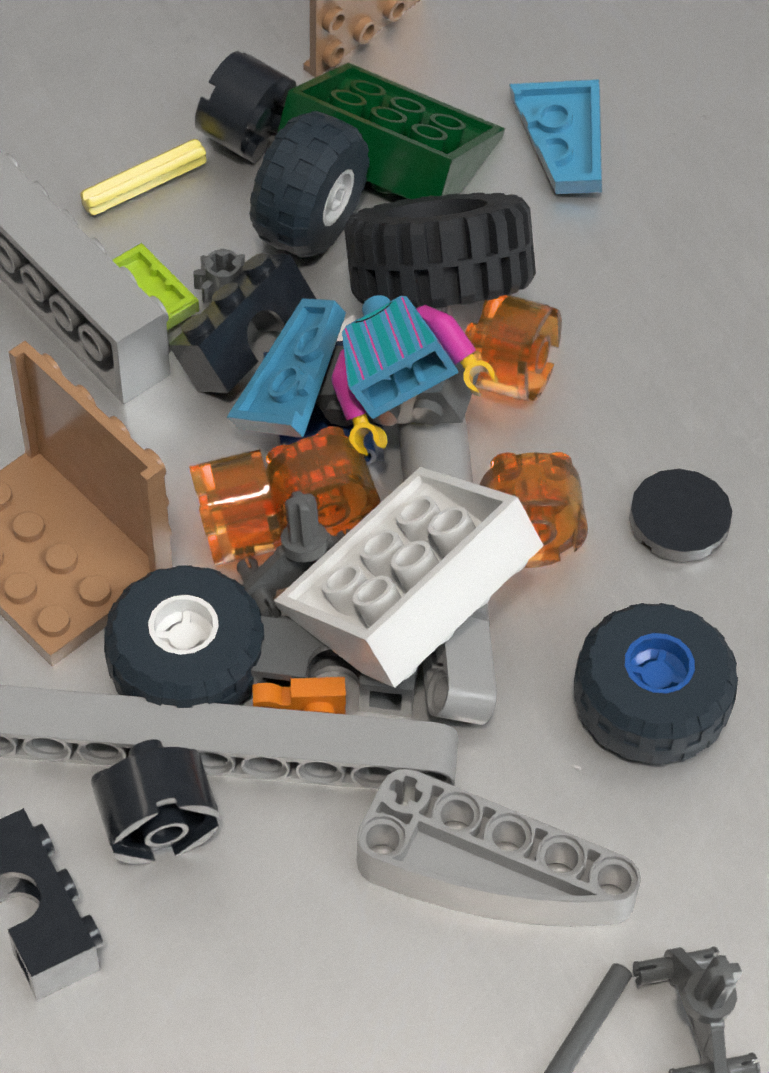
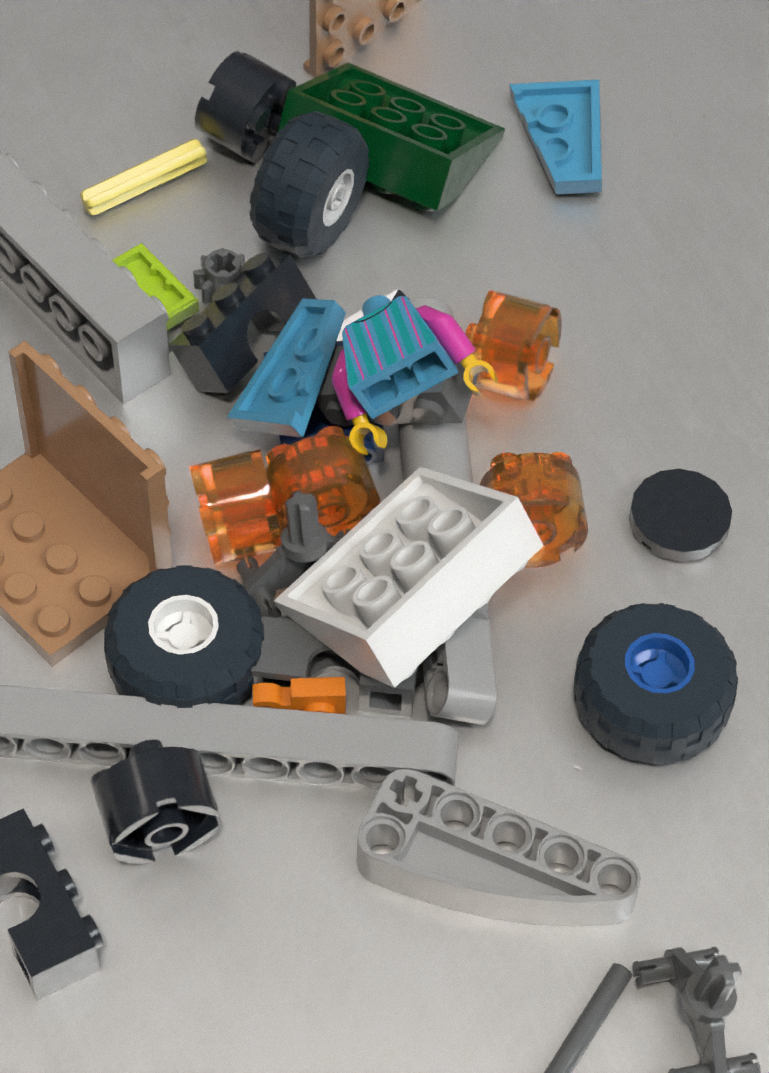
black tyre [344,193,536,308] -> none

